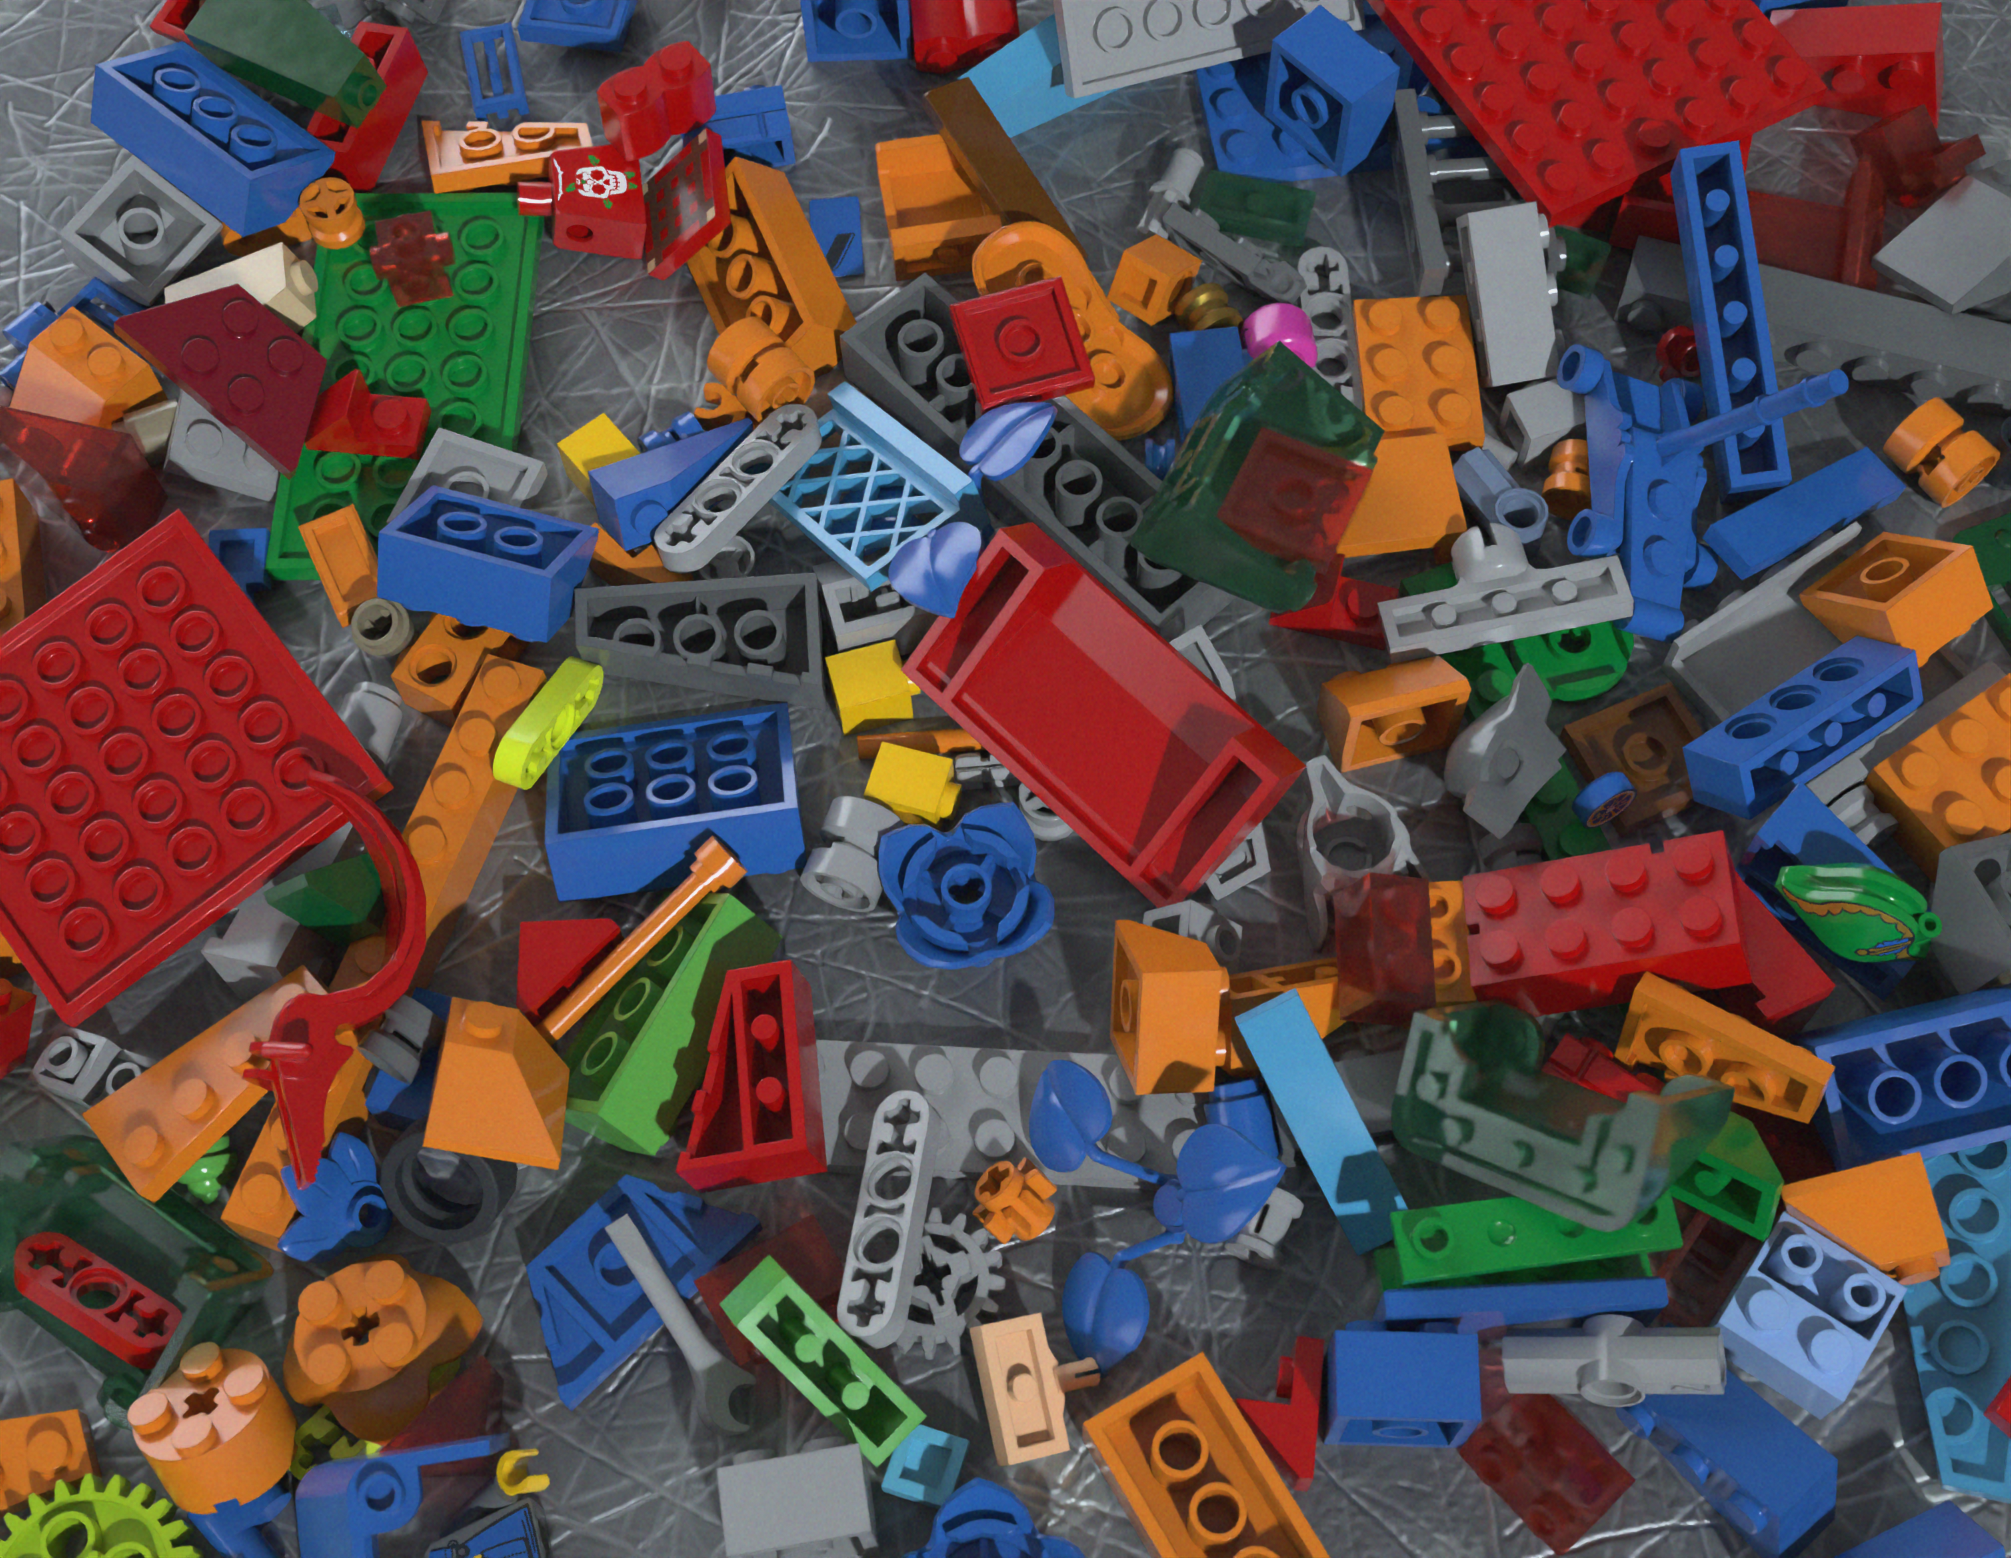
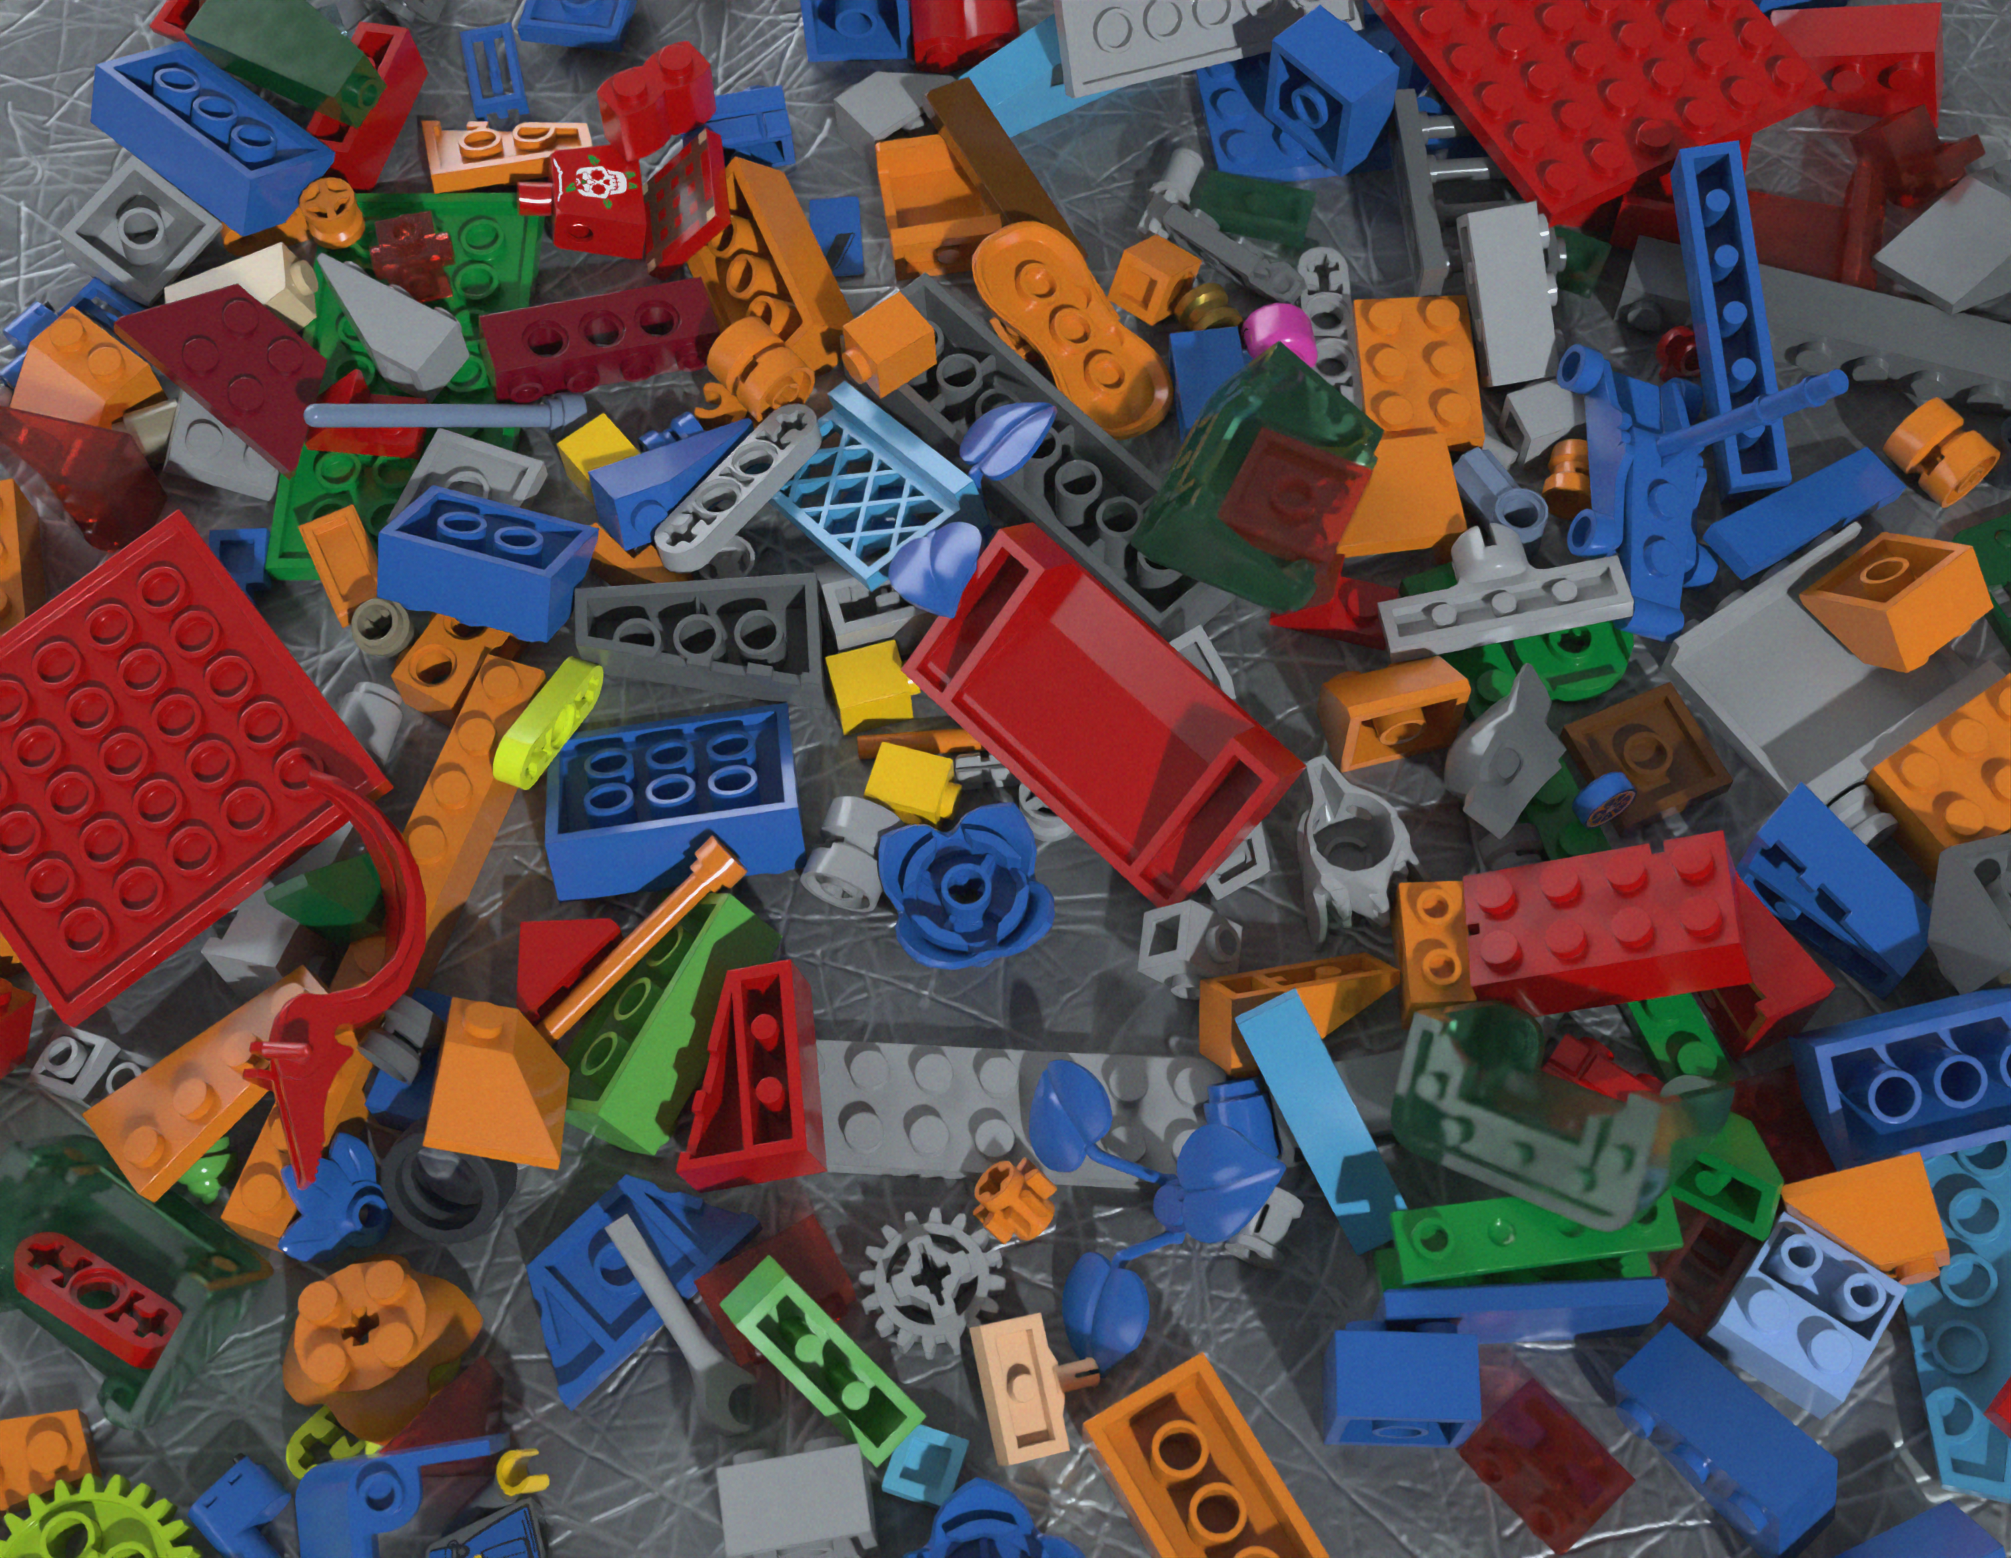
orange brick [127,1342,299,1515] -> none
light grey beam [837,1090,941,1349] -> none
red tile [949,276,1095,415] -> none
orange slope [1110,920,1230,1095] -> none
blue bush [1144,438,1175,491] -> none
red slope [1234,1336,1325,1492] -> none
clear red brick [1334,872,1436,1026] -> none
light grey piece [1502,1314,1726,1407] -> none
orange wing [1613,971,1836,1124] -> none
blue brick [1683,636,1924,820] -> none
green hat [1775,863,1942,962] -> none
none -> sand blue piece [303,393,587,439]
none -> light grey slope [316,252,470,404]
none -> dark red brick [479,277,720,404]
none -> light grey slope [834,72,956,172]
none -> orange brick [842,291,937,399]

